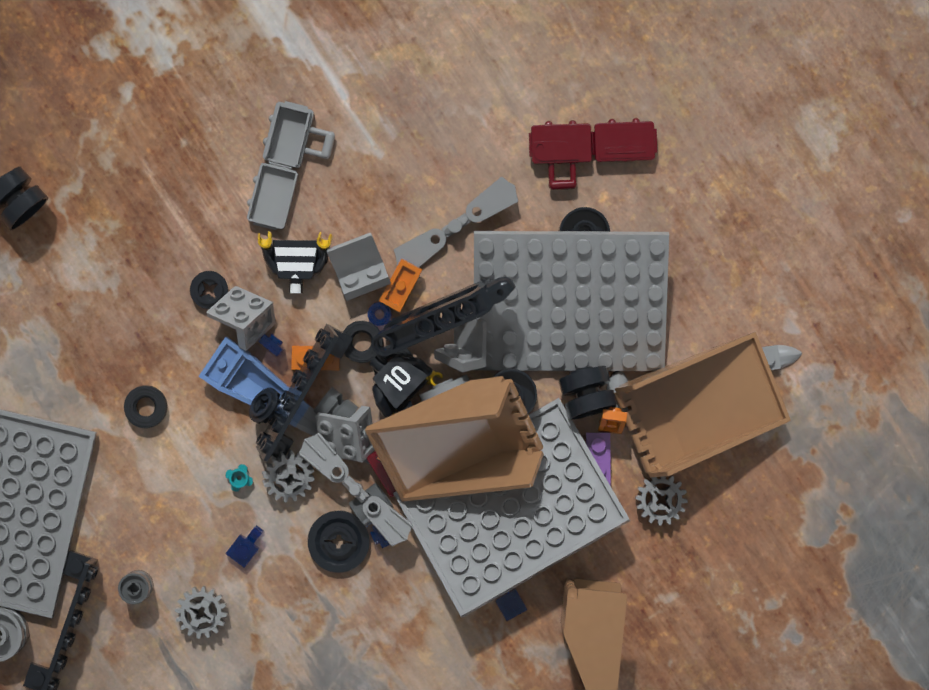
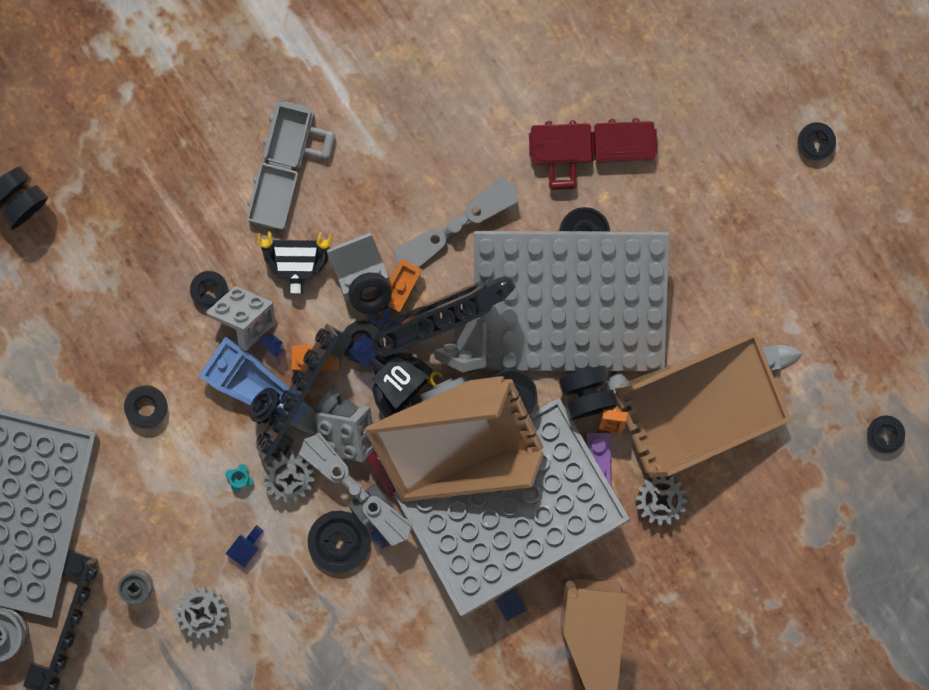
none -> black tyre [348,272,392,314]
none -> clear blue plate [348,334,378,367]
none -> black gear [797,122,836,161]
none -> black gear [867,415,905,454]

